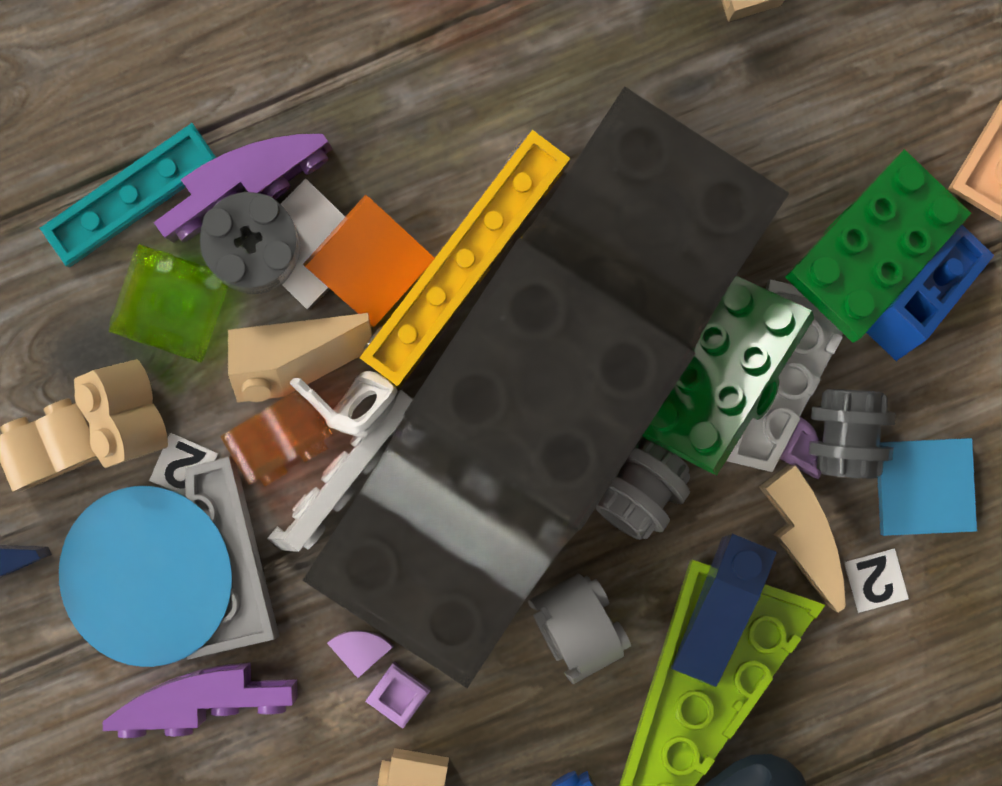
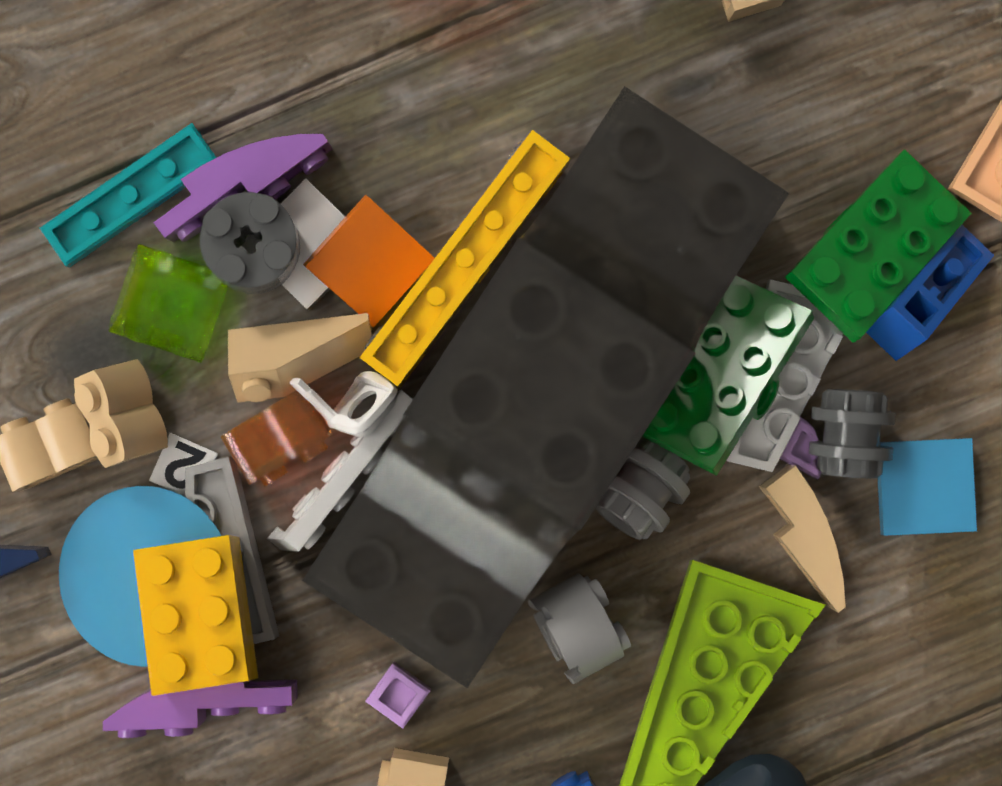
lavender tile [327,630,394,678] -> none
dark blue slope [671,533,777,687] -> none
white sticker [844,548,909,613] -> none
none -> yellow brick [133,535,258,696]

